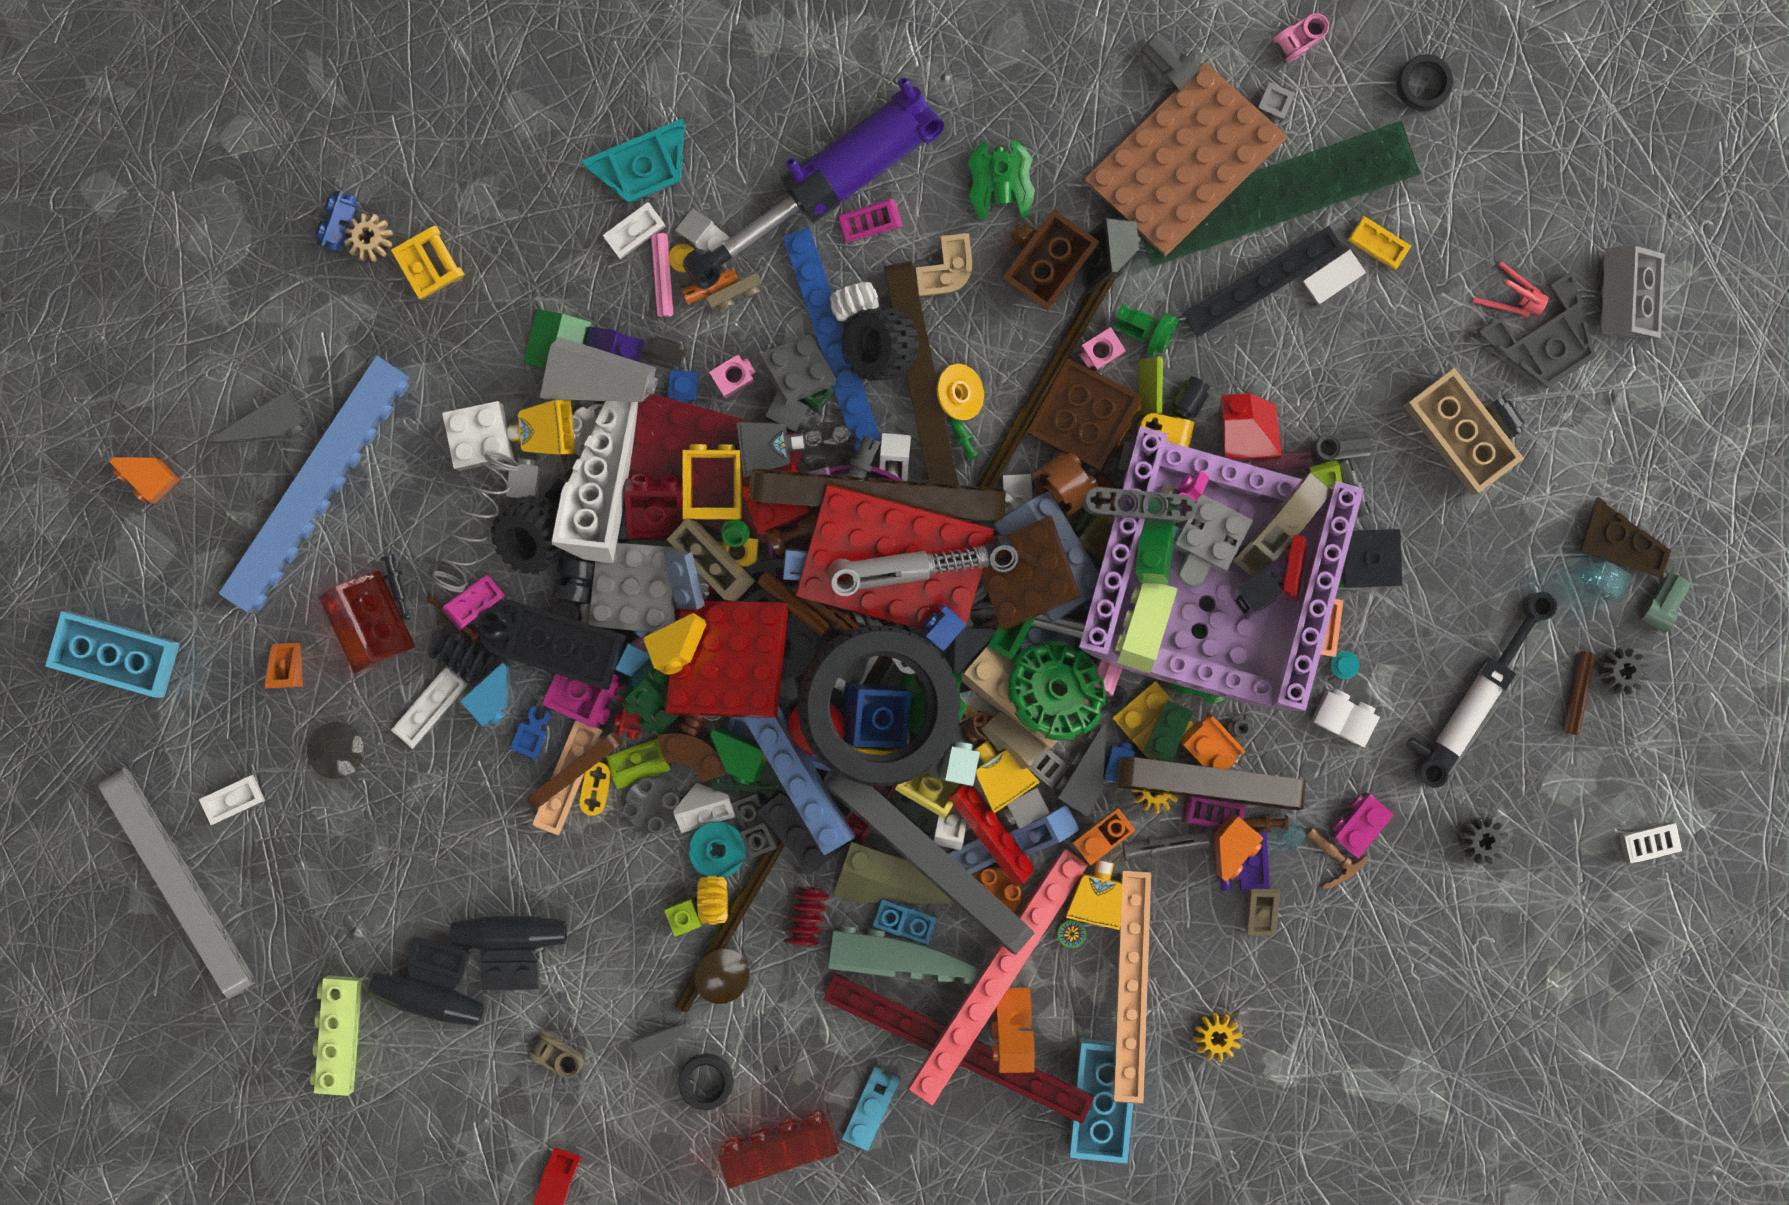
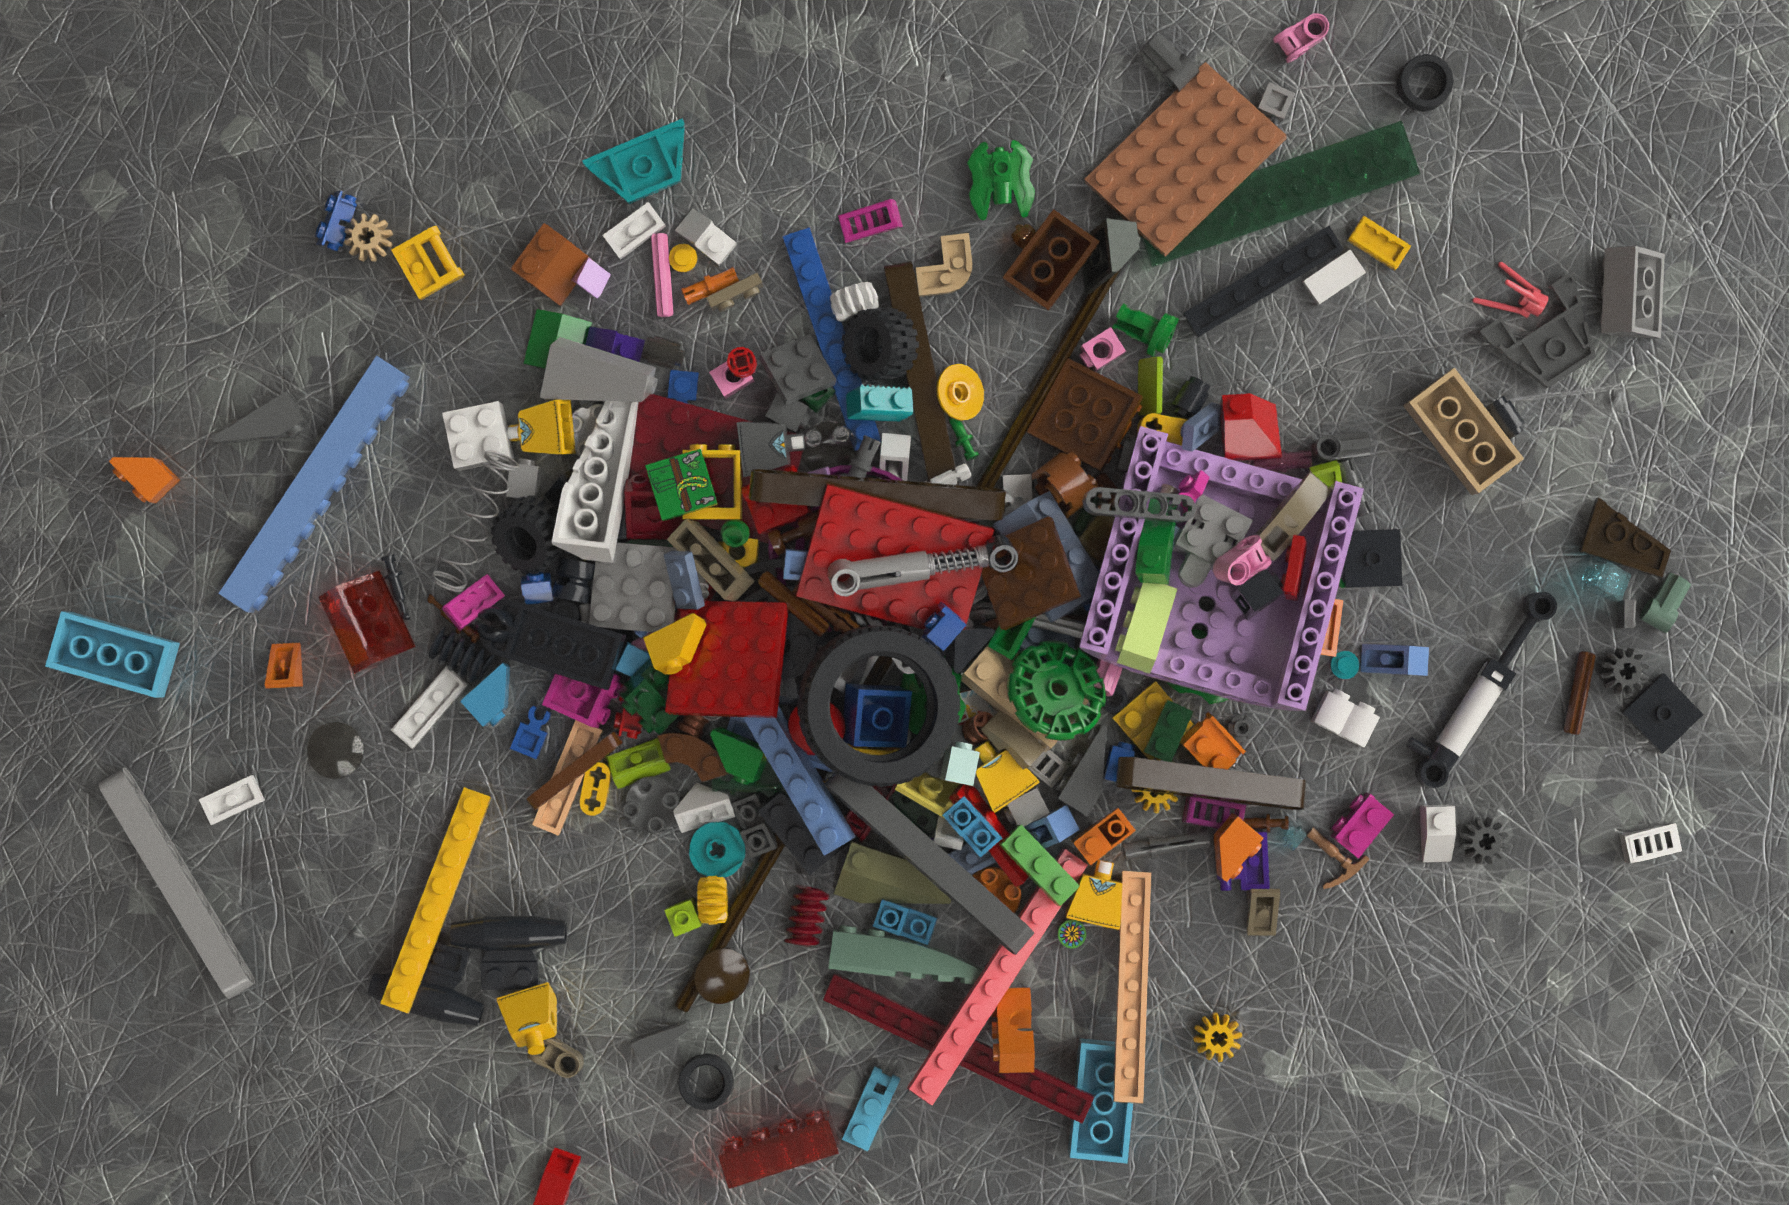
yellowish green brick [310,975,363,1096] -> none
dark purple piece [683,78,944,289] -> none
none -> yellow plate [380,787,492,1014]
none -> yellow torso [496,982,557,1055]
none -> dark orange slope [511,223,594,306]
none -> bracket [521,572,553,604]
none -> lavender slope [572,258,611,299]
none -> green tile [645,449,718,521]
none -> red wheel [727,347,757,378]
none -> teal brick [846,384,913,422]
none -> white axle [925,464,971,485]
none -> dark azure slope [942,796,1002,857]
none -> bright green plate [999,825,1080,906]
none -> sand blue plate [1181,402,1221,452]
none -> bright pink piece [1213,535,1272,585]
none -> medium blue slope [1361,644,1429,676]
none -> white slope [1420,804,1456,862]
none -> flat silver tile [1617,599,1636,628]
none -> black plate [1621,673,1704,754]

